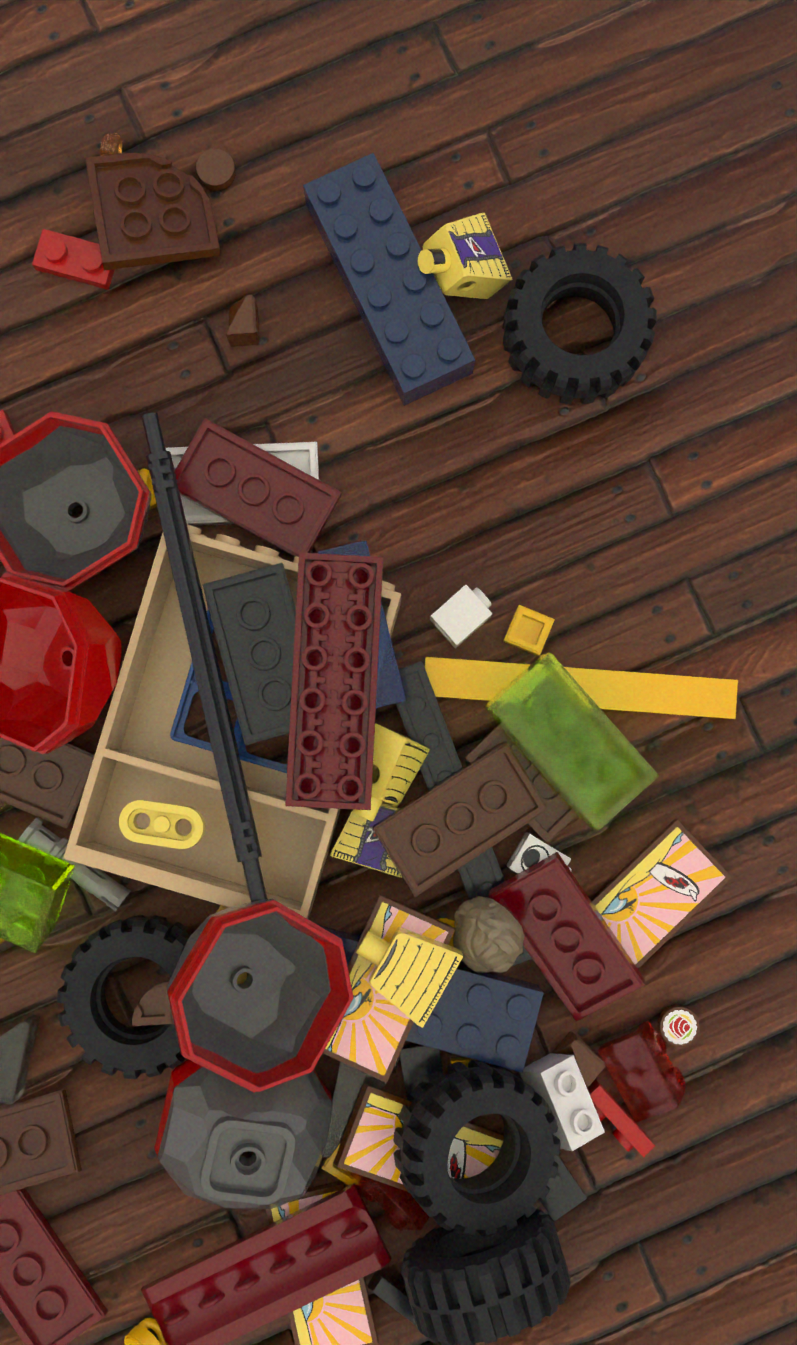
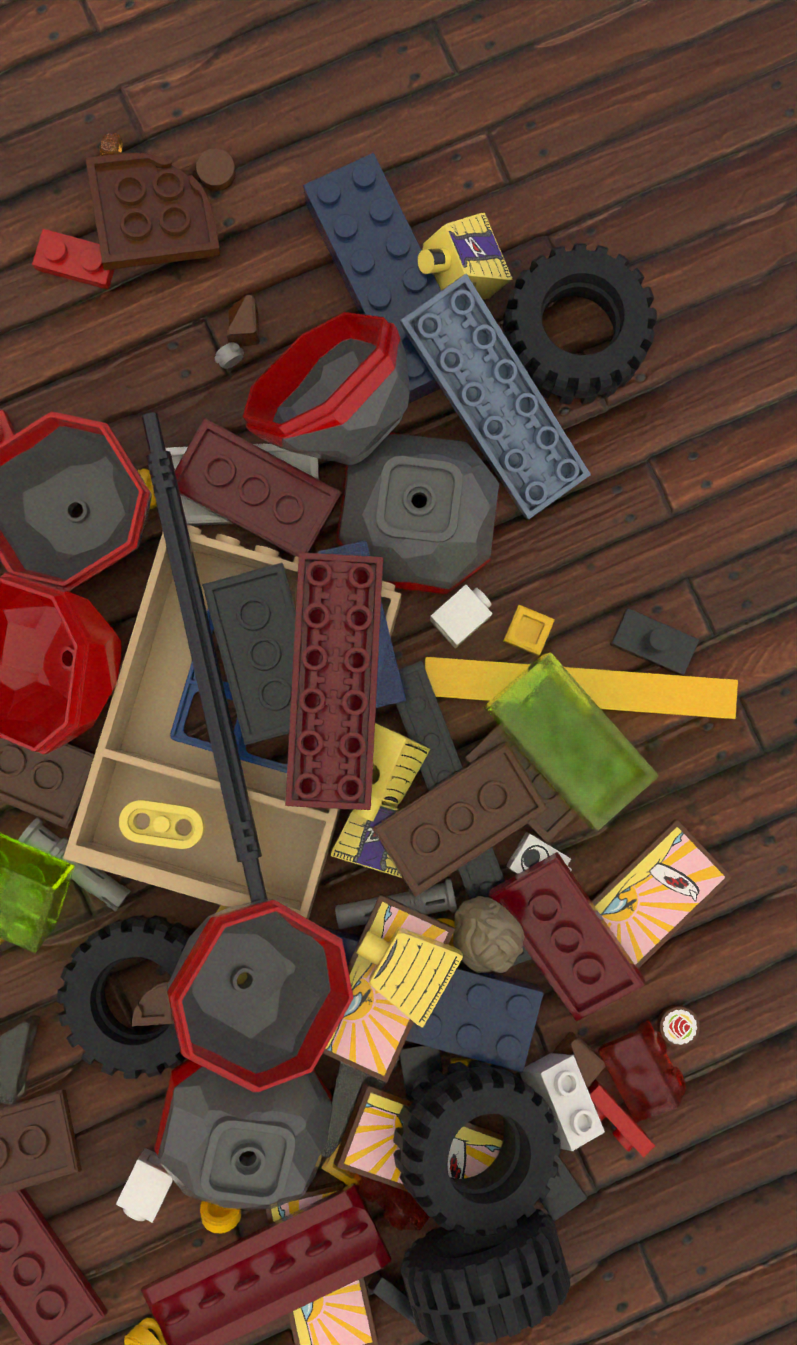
none -> white brick [116,1148,173,1222]
none -> yellow tile [200,1201,241,1234]
none -> light grey piece [215,342,244,369]
none -> rock [243,312,410,465]
none -> light grey pin [335,877,457,929]
none -> dark grey rock [336,432,500,595]
none -> sand blue plate [399,274,591,519]
none -> black tile [610,608,699,676]

